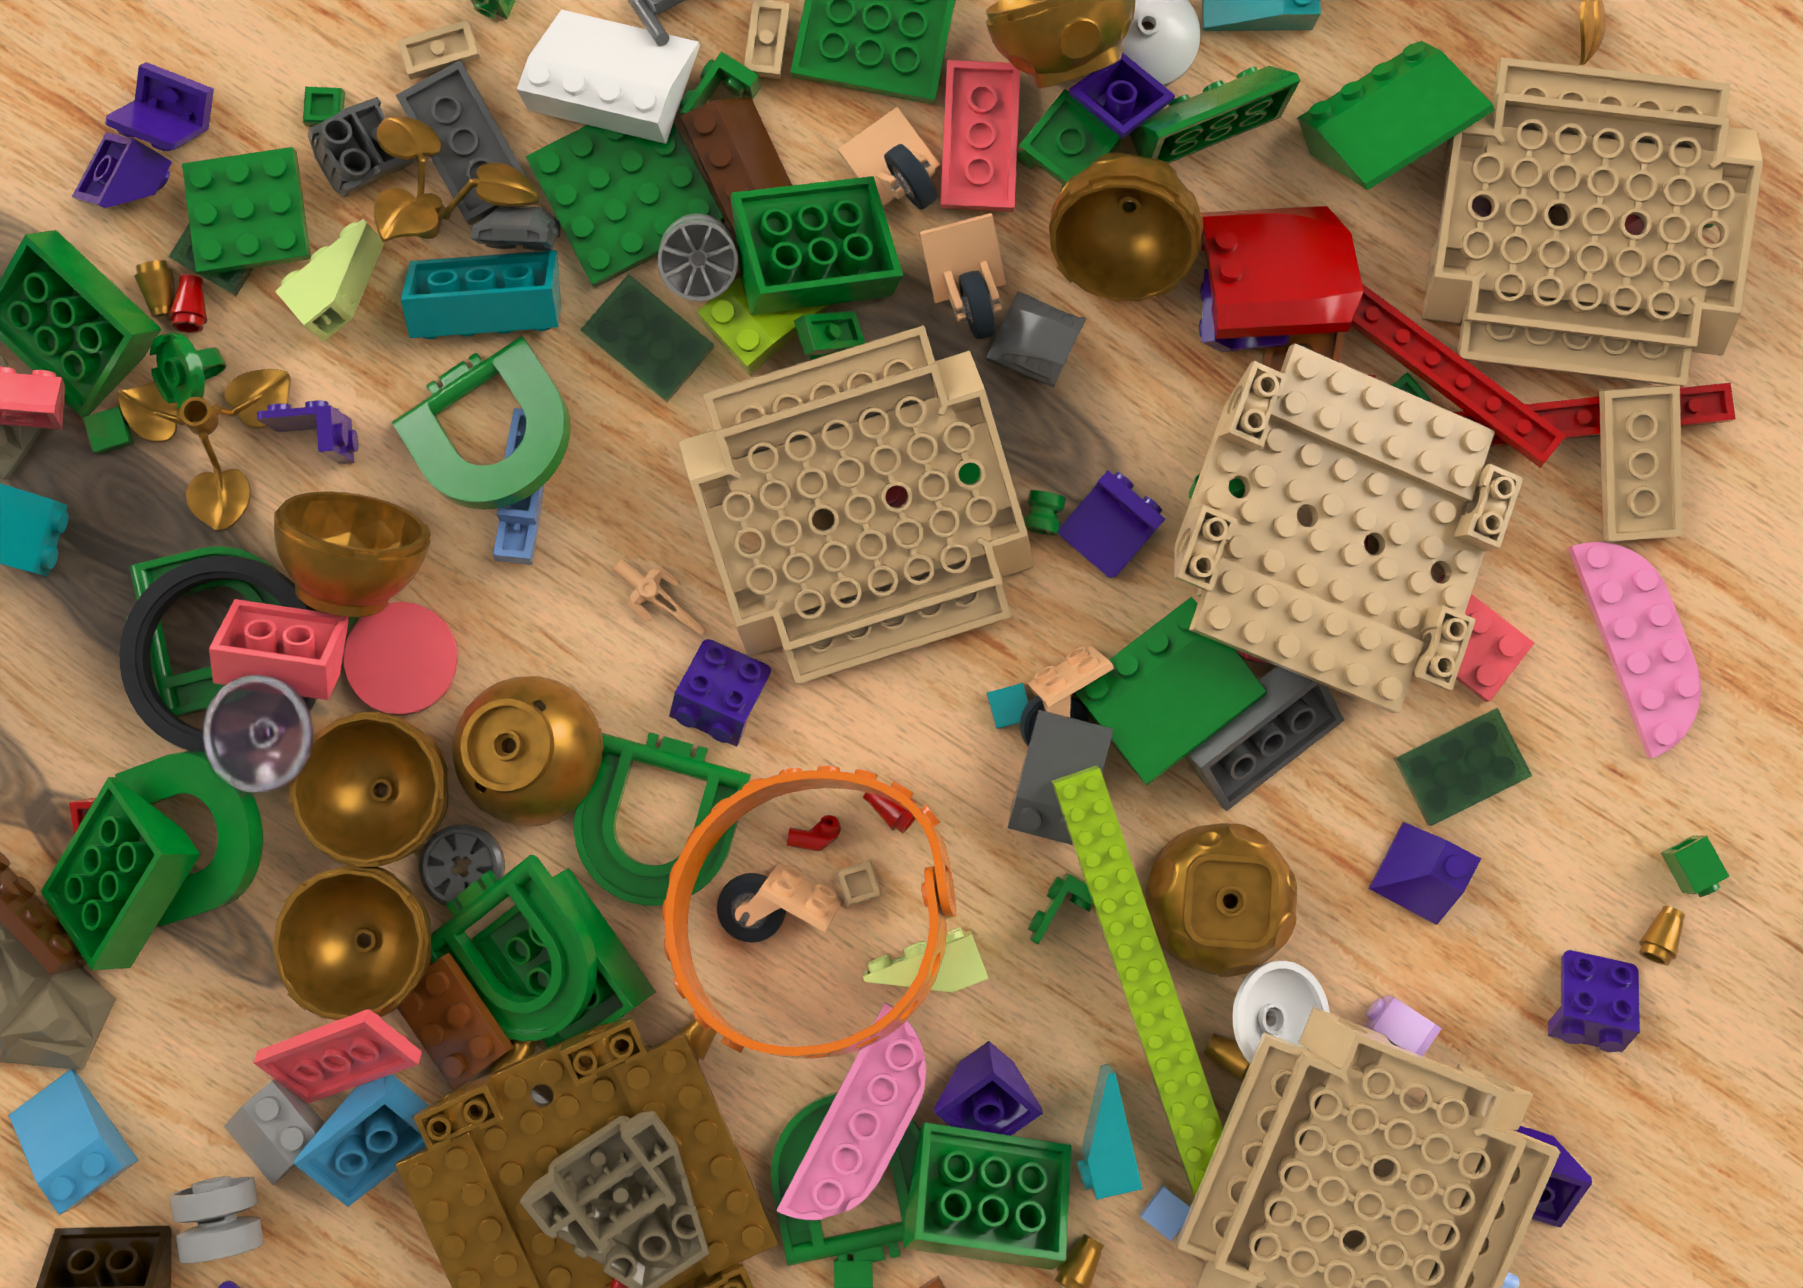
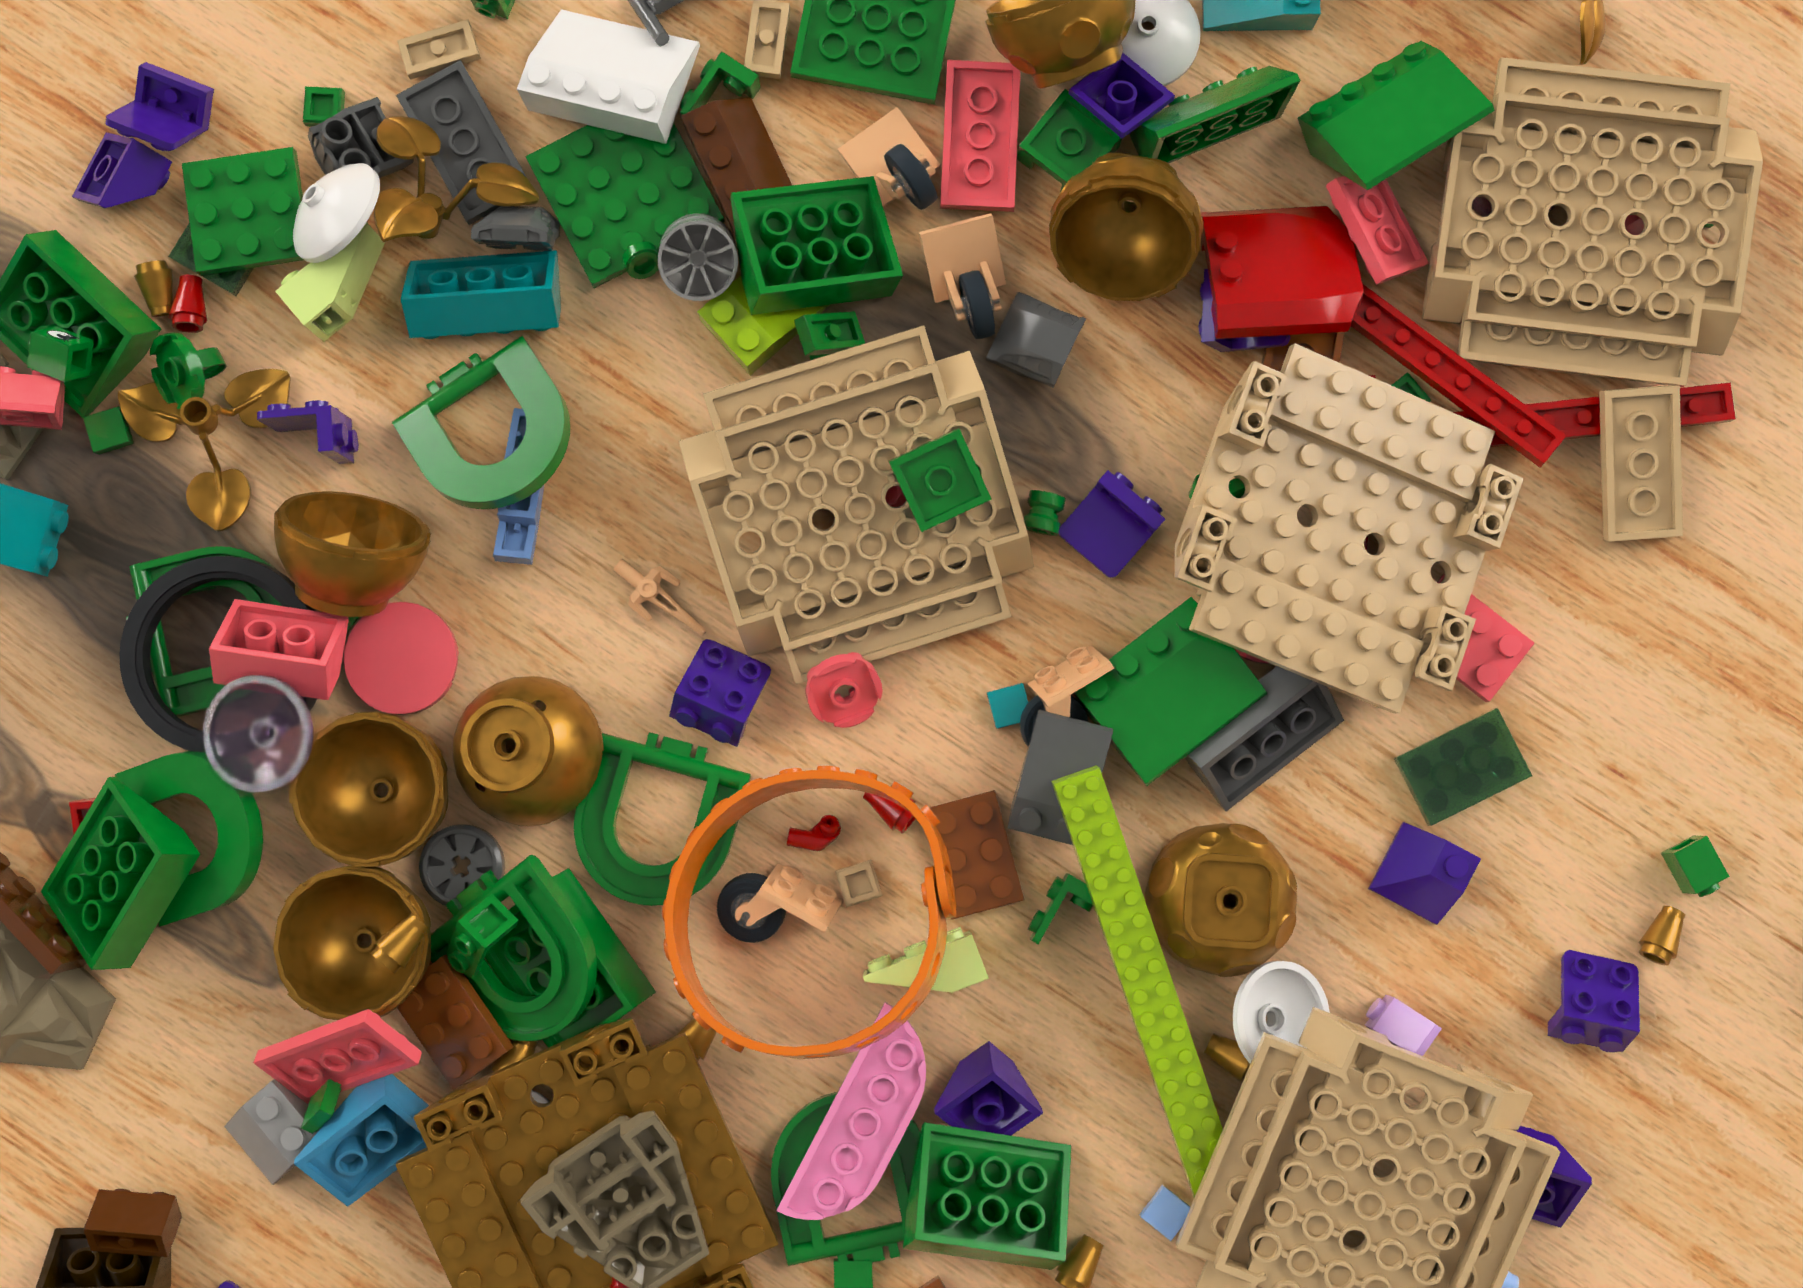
dark azure slope [9,1069,139,1215] -> none
light grey wheel [170,1176,264,1263] -> none
clear green plate [580,274,715,403] -> none
teal slope [1077,1064,1143,1200] -> none
bright pink plate [1568,542,1701,759] -> none
none -> green brick [27,326,94,382]
none -> reddish brown brick [83,1189,182,1257]
none -> white dish [293,163,380,263]
none -> green tile [301,1079,341,1134]
none -> pearl gold cone [371,913,429,974]
none -> green bracket [446,893,519,979]
none -> green tile [622,241,659,279]
none -> coral plate [805,652,883,728]
none -> green plate [888,428,992,532]
none -> dark orange plate [929,790,1024,920]
none -> coral plate [1325,176,1429,285]

